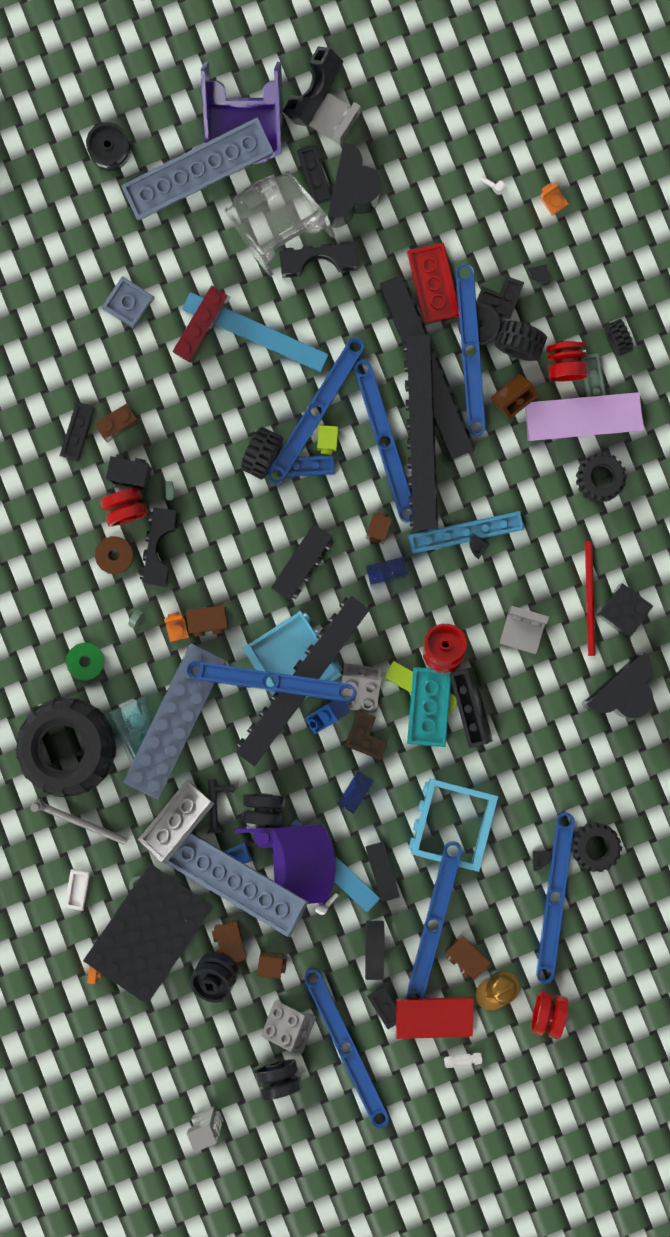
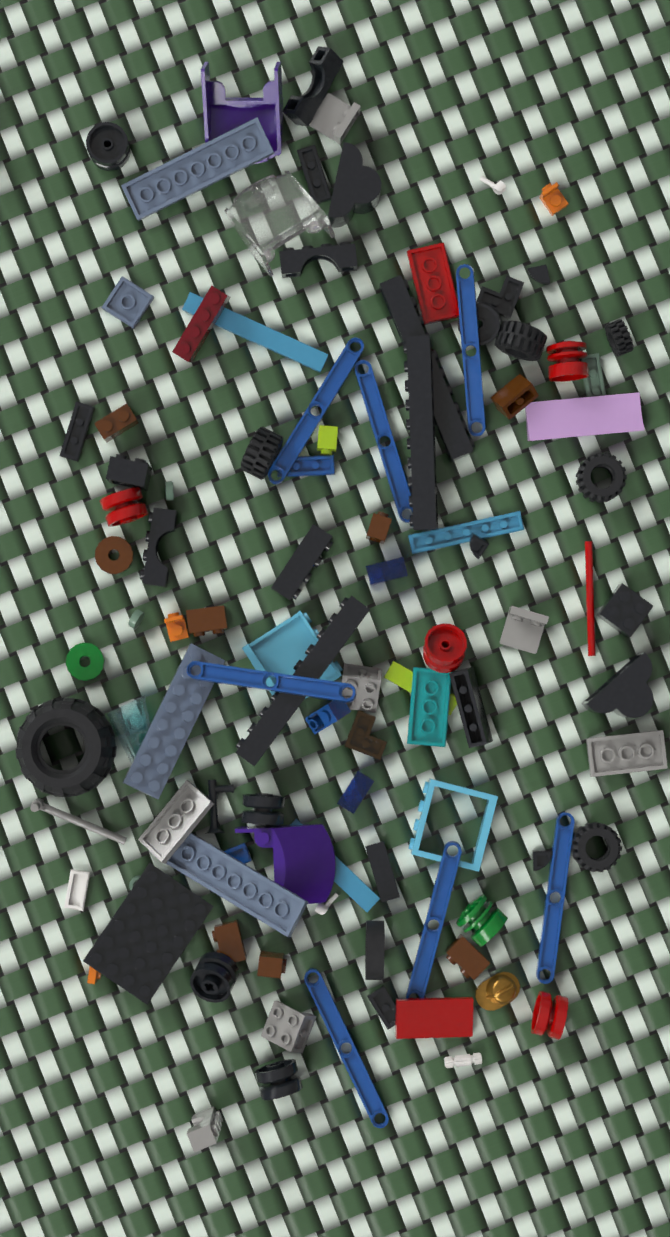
none -> green wheel [456,894,508,947]
none -> light grey plate [586,730,668,777]

